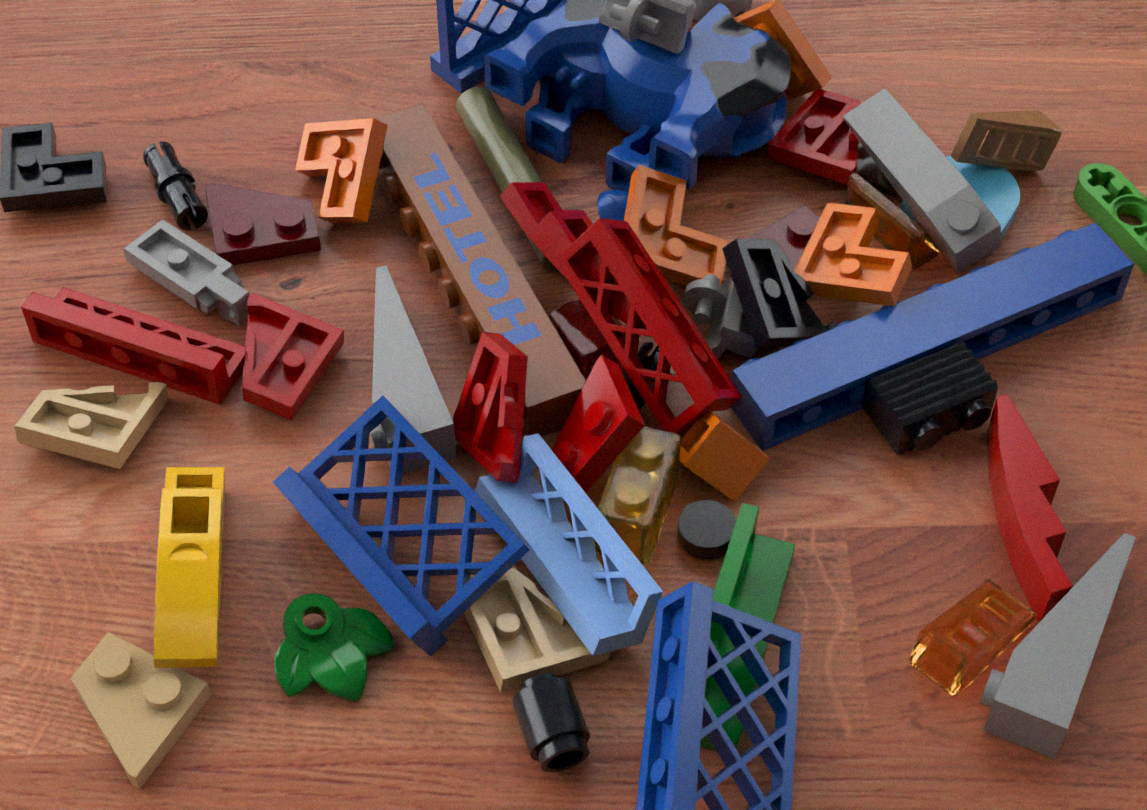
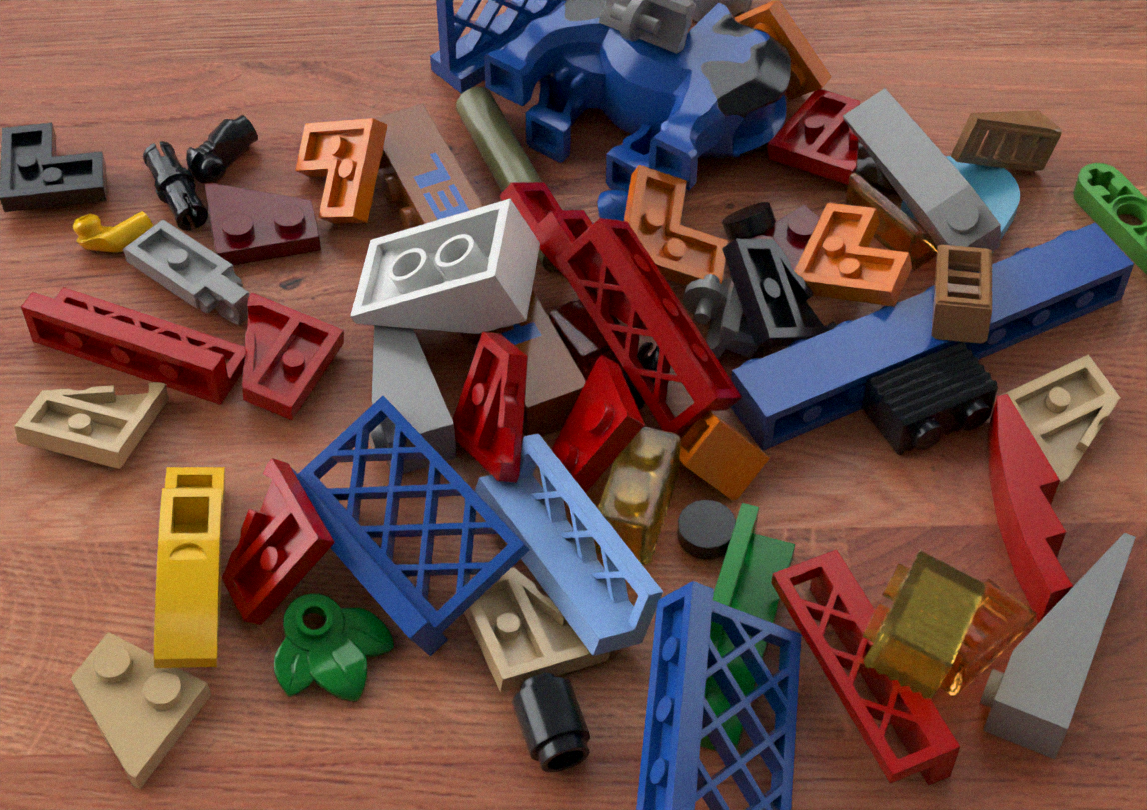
none -> yellow arm [73,211,153,253]
none -> black arm [186,115,258,183]
none -> red wing [221,458,335,625]
none -> white slope [350,199,540,334]
none -> black tile [722,202,776,241]
none -> red fence [771,549,960,786]
none -> clear yellow brick [862,550,987,699]
none -> medium nougat slope [932,244,992,344]
none -> tan wing [993,354,1121,491]

